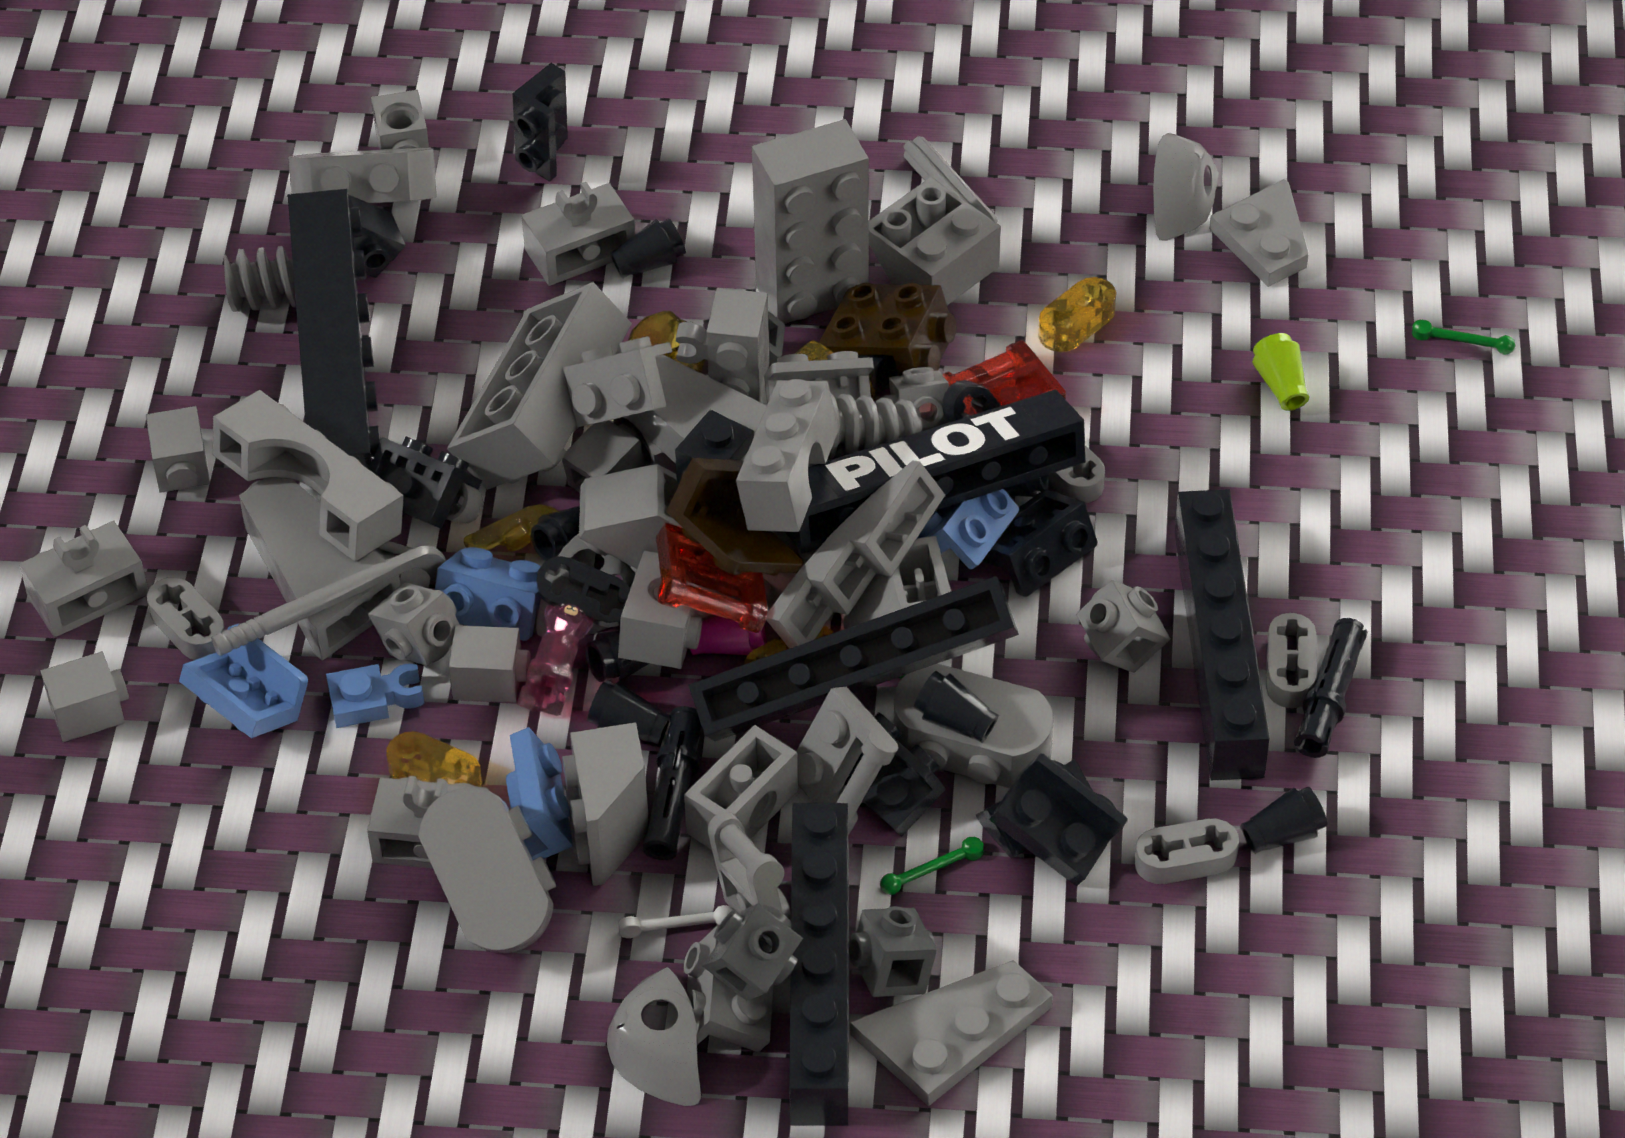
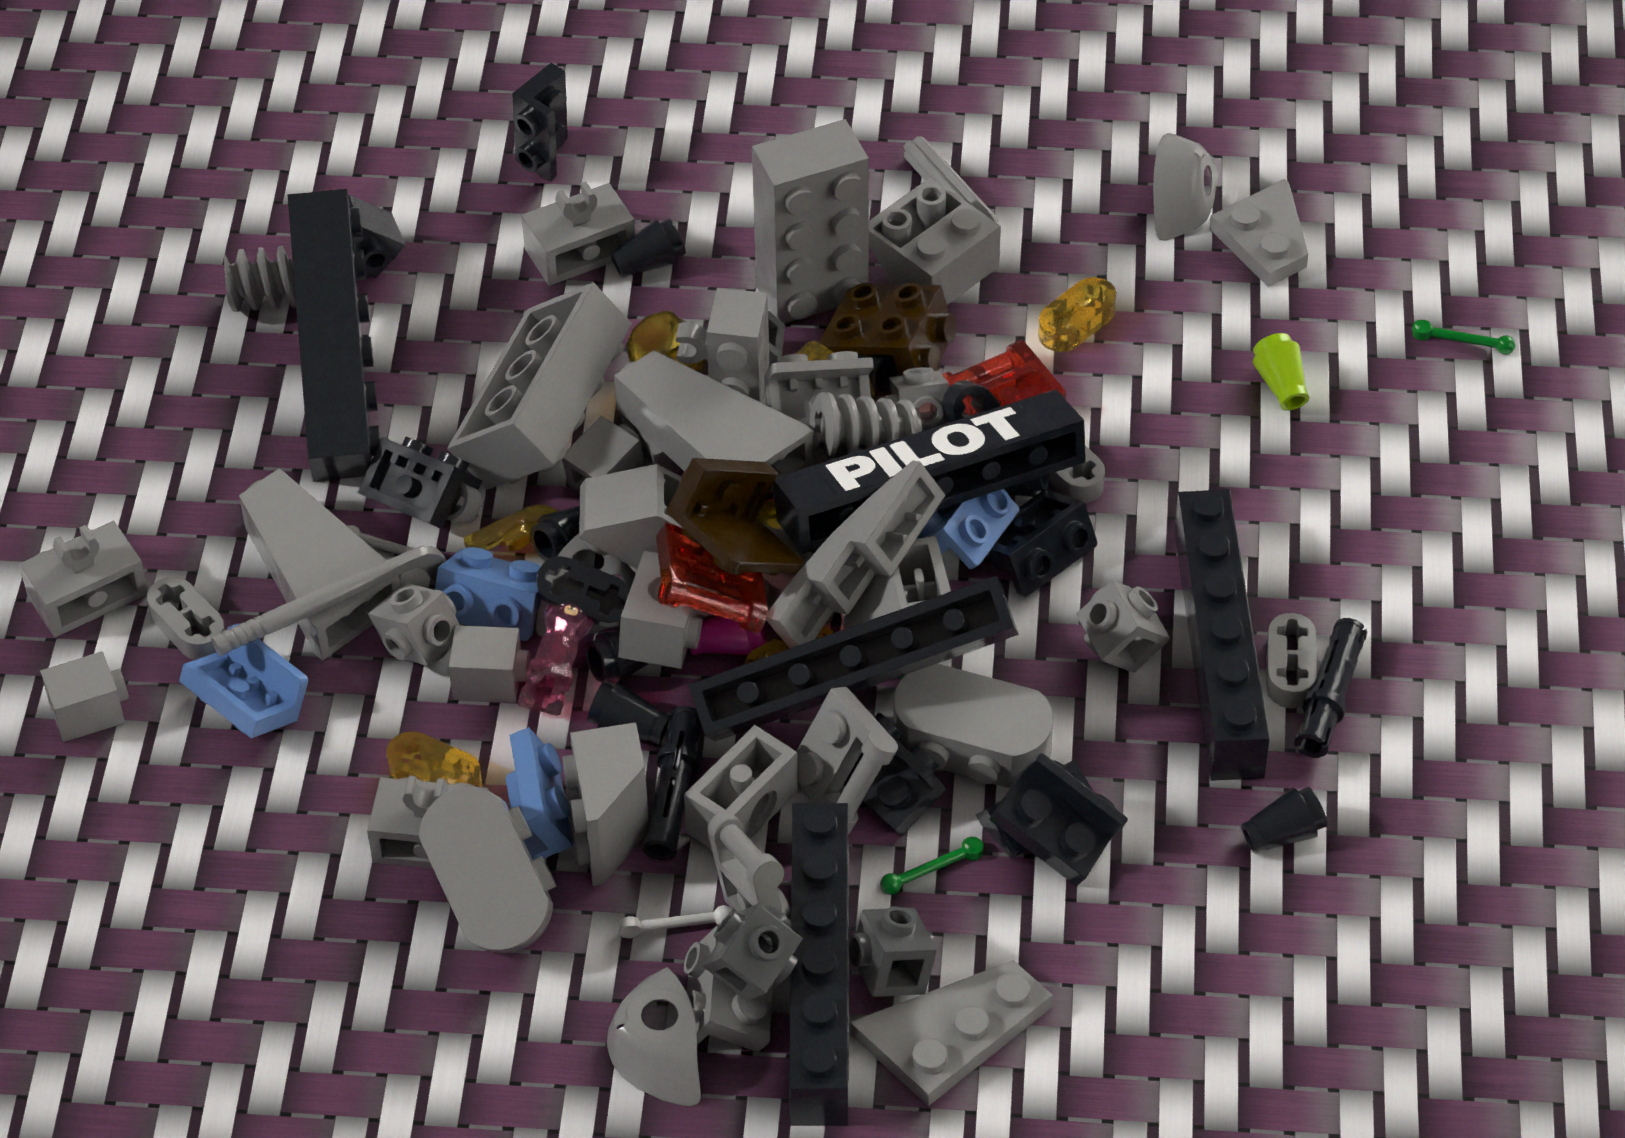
light grey brick [146,406,210,493] -> none
light grey arch [213,390,403,562] -> none
light grey brick [288,148,437,203] -> none
medium blue plate [326,664,424,728] -> none
light grey brick [371,90,429,150] -> none
light grey bracket [563,336,672,427] -> none
black bracket [675,409,754,484] -> none
light grey arch [736,379,838,532] -> none
black cone [914,671,999,743] -> none
light grey beam [1134,819,1239,884] -> none

